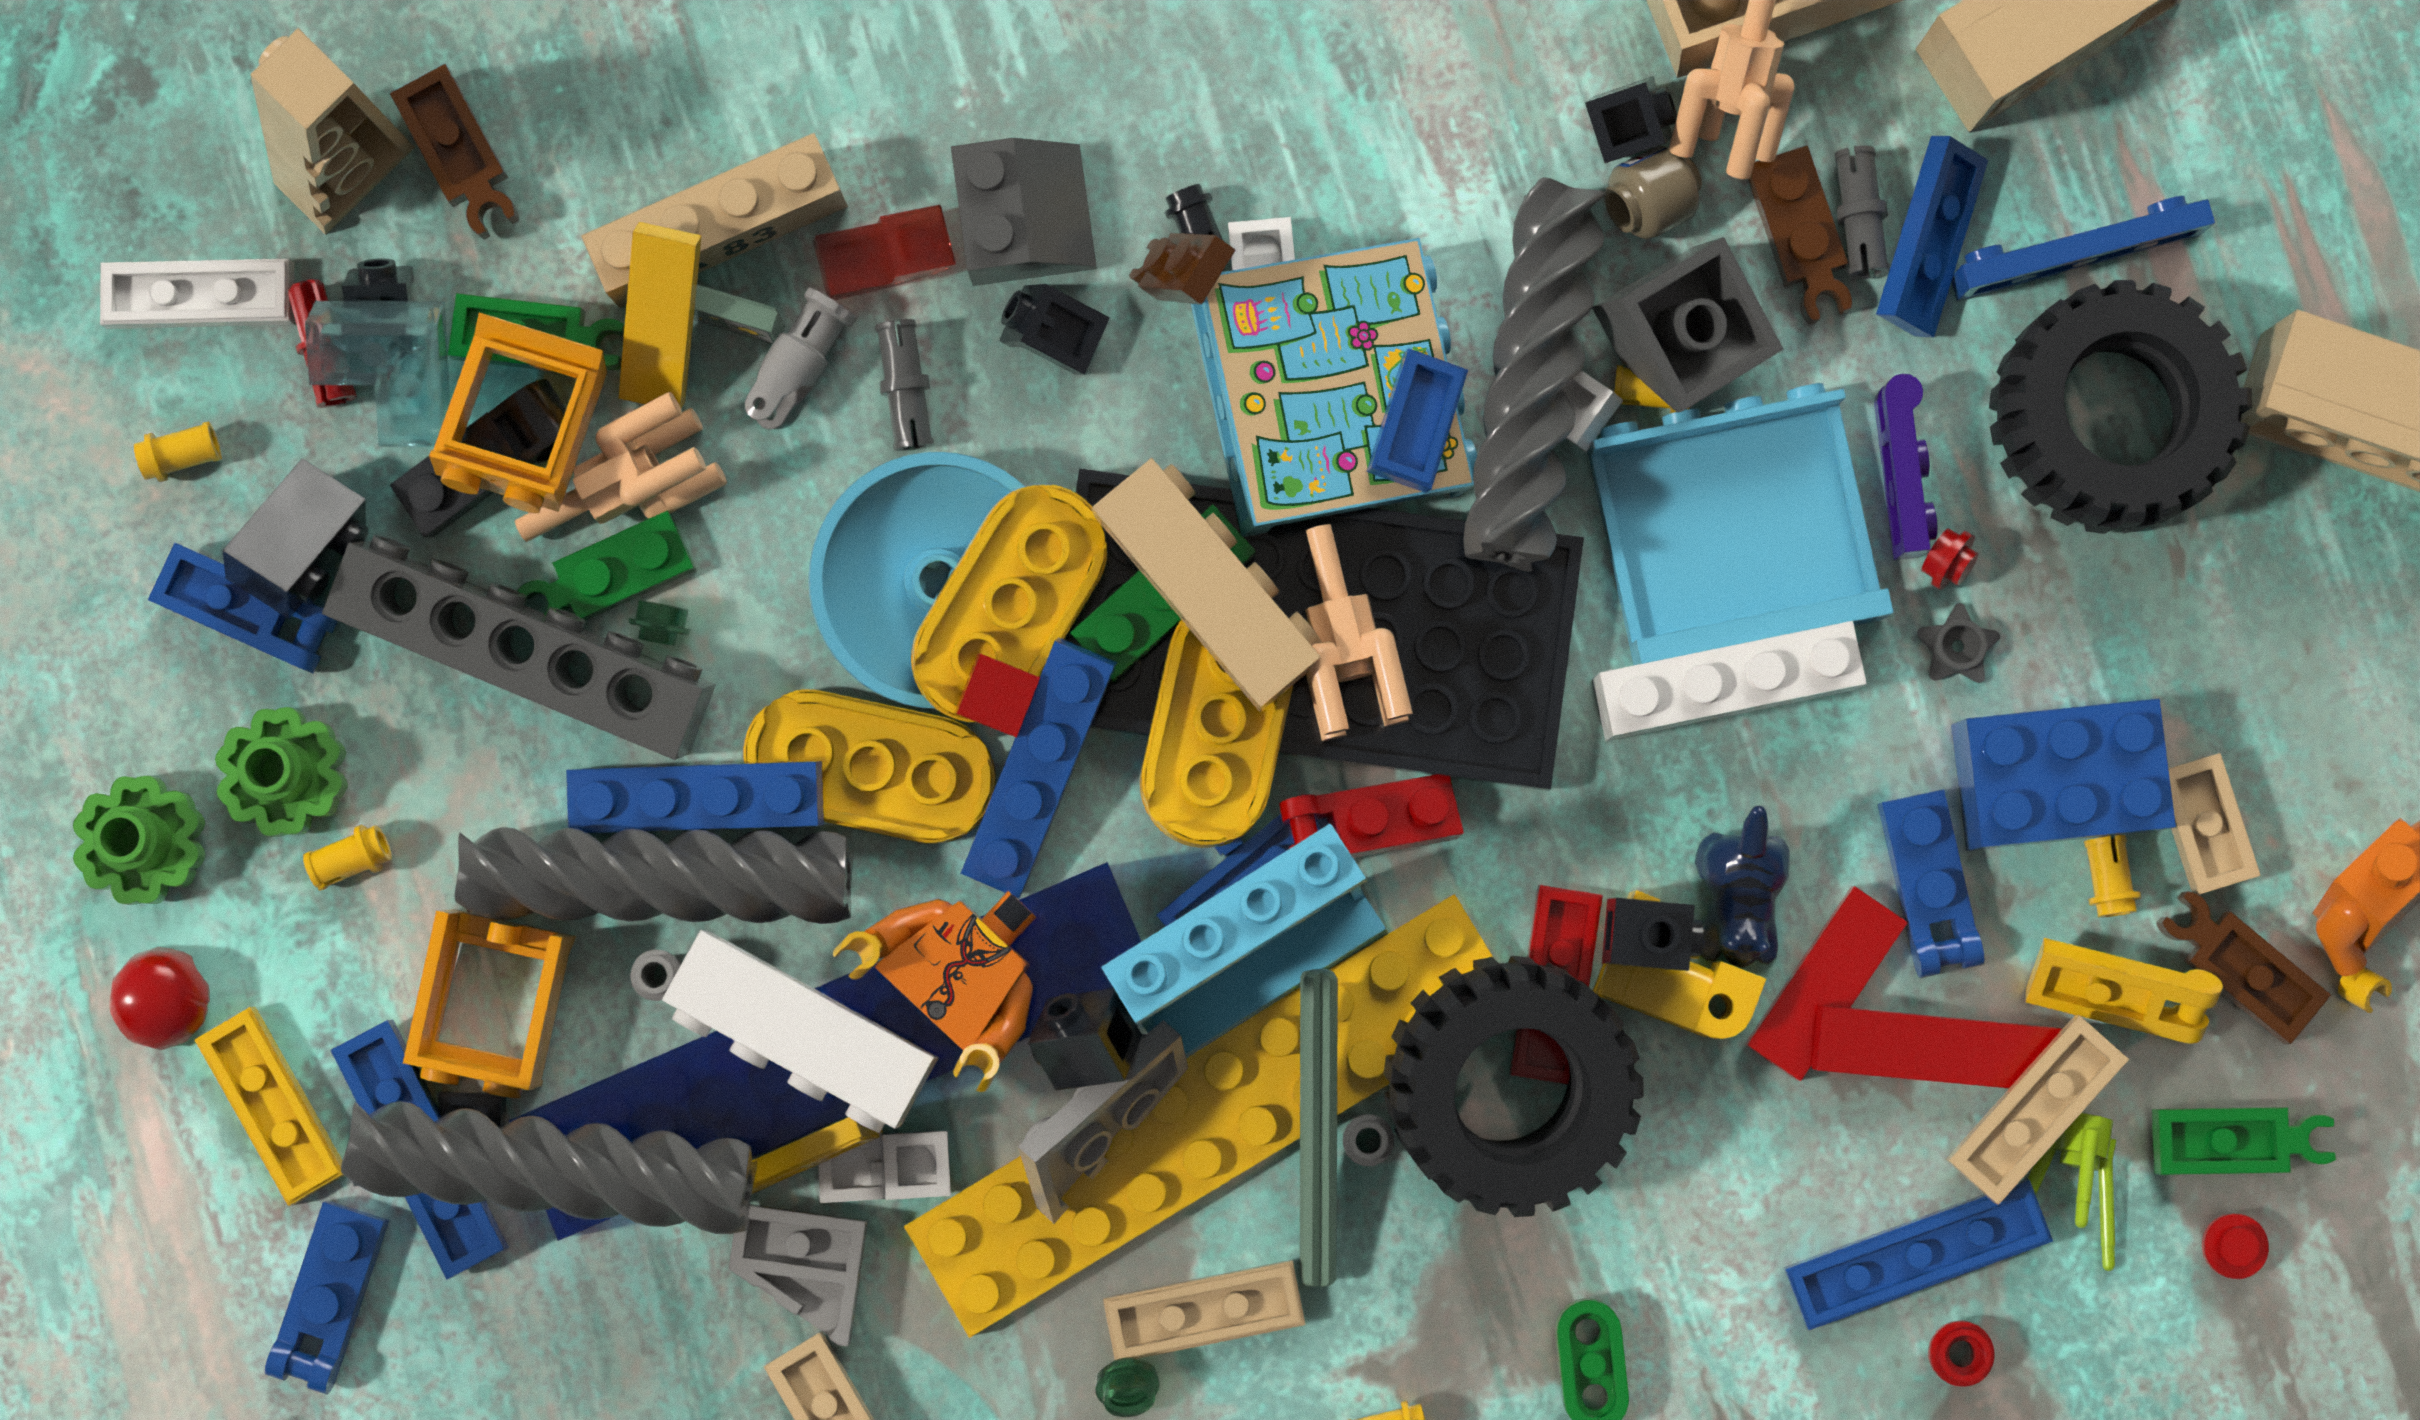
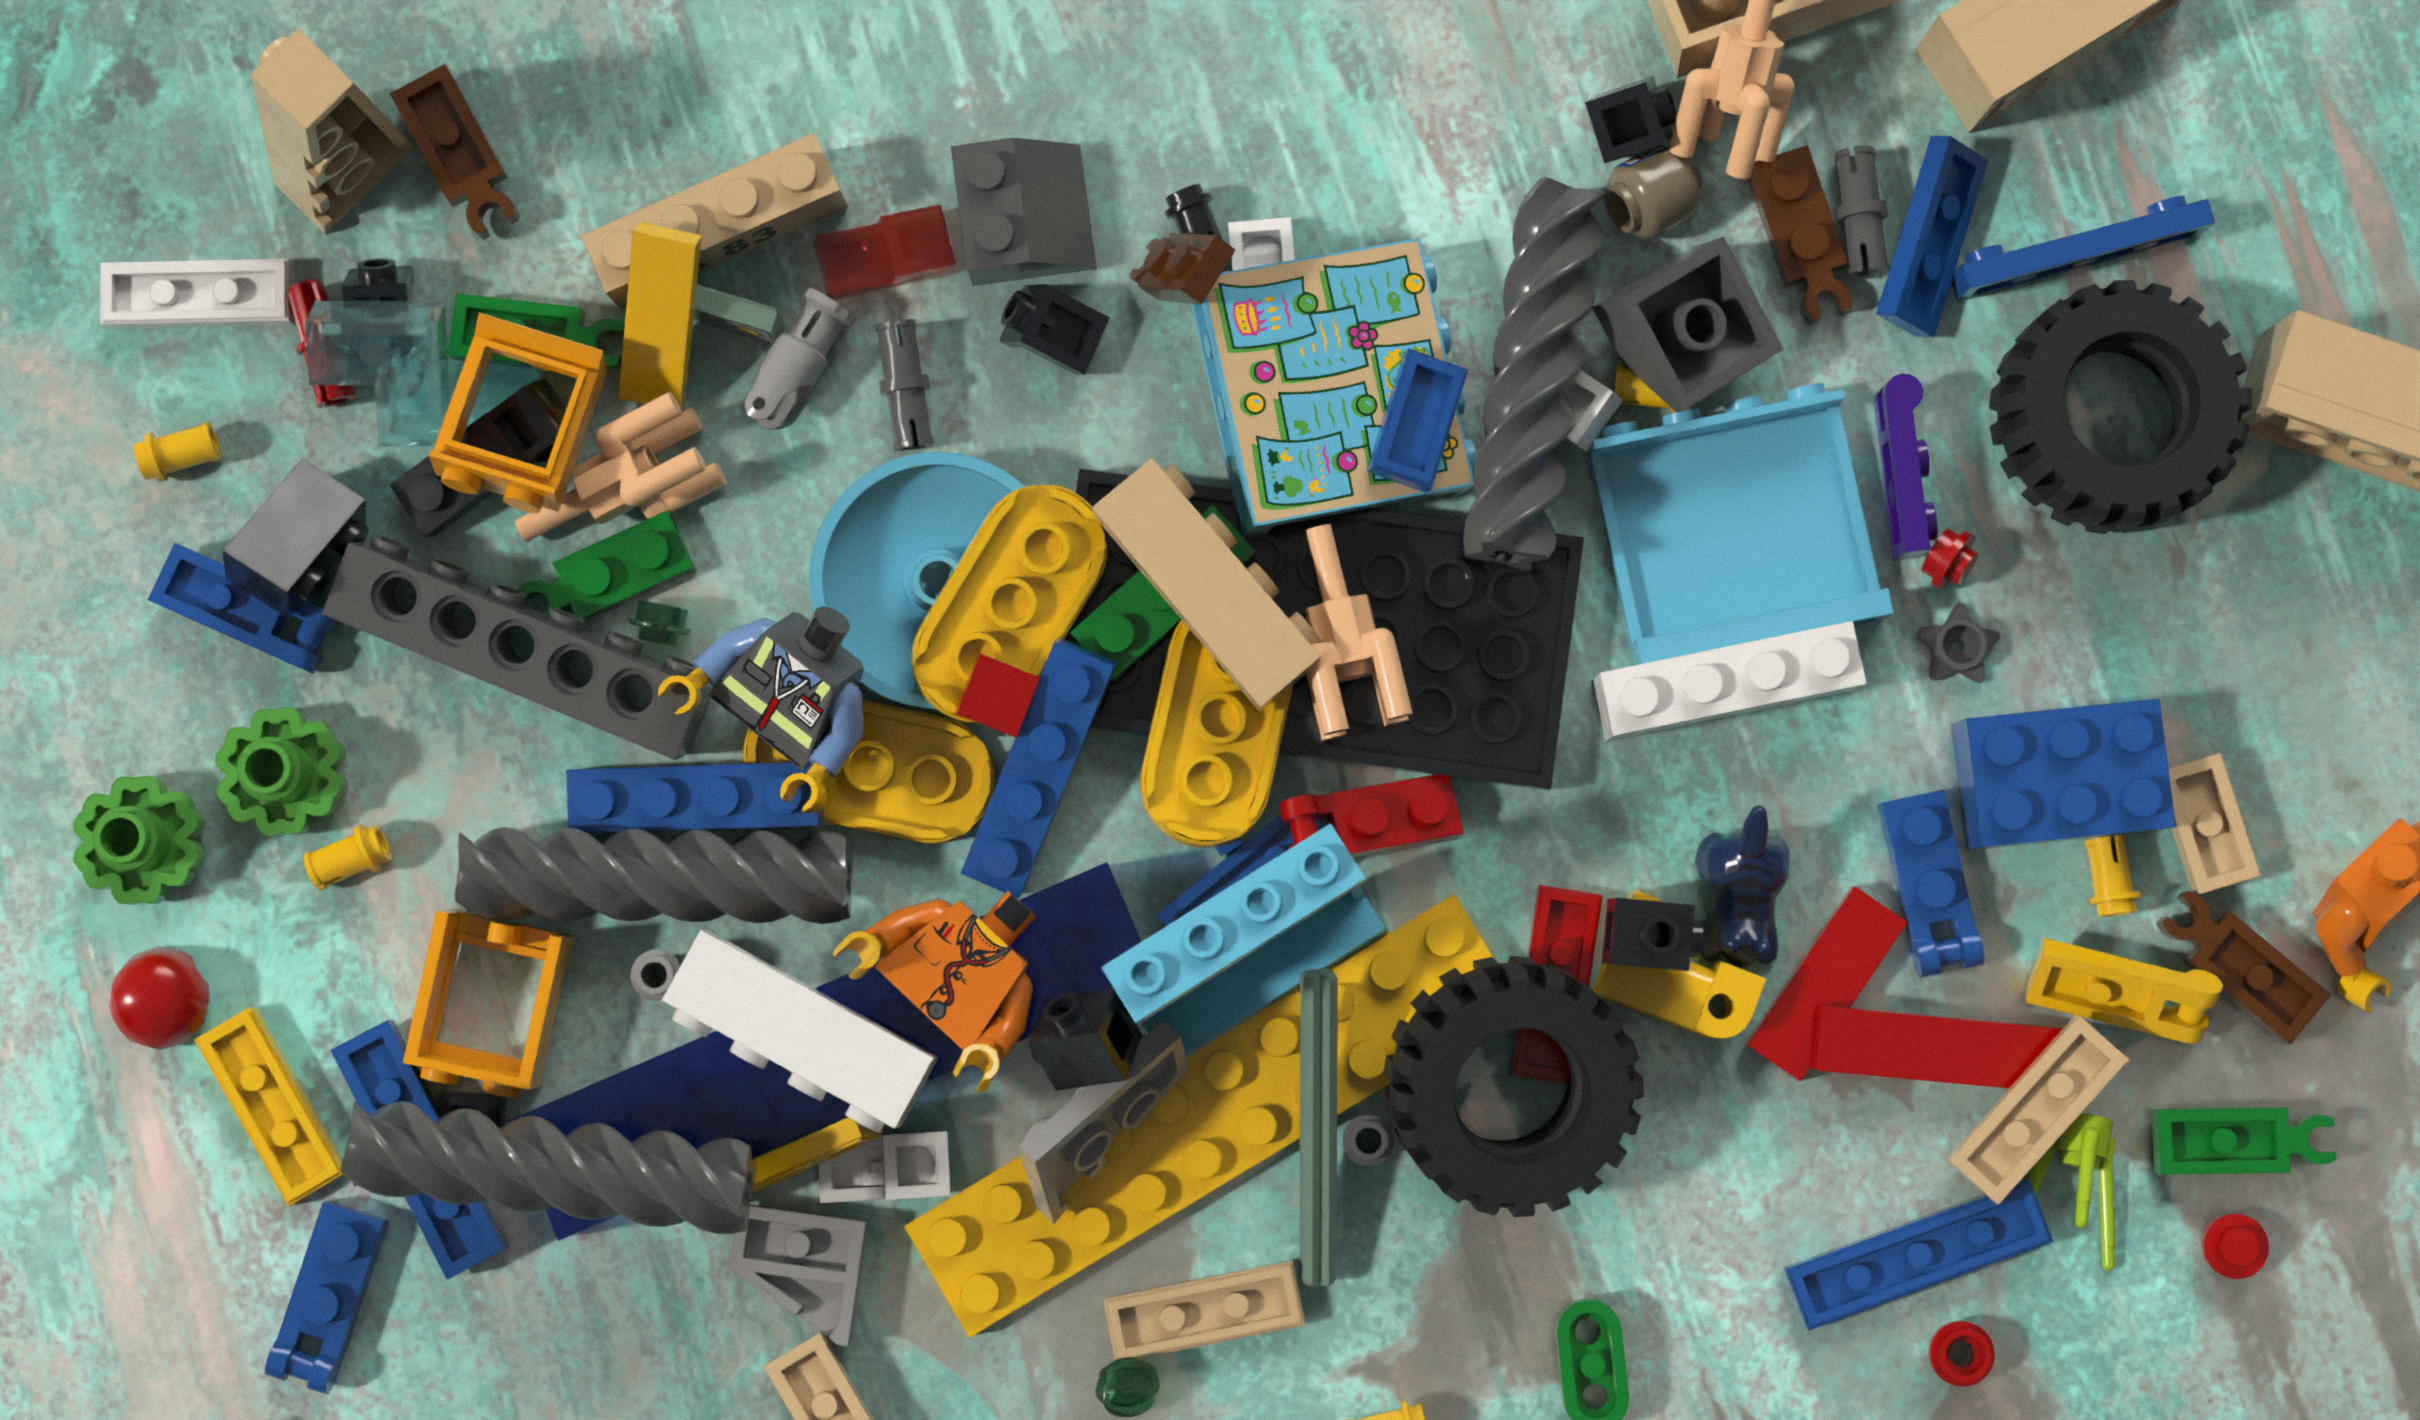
none -> torso [658,607,864,814]

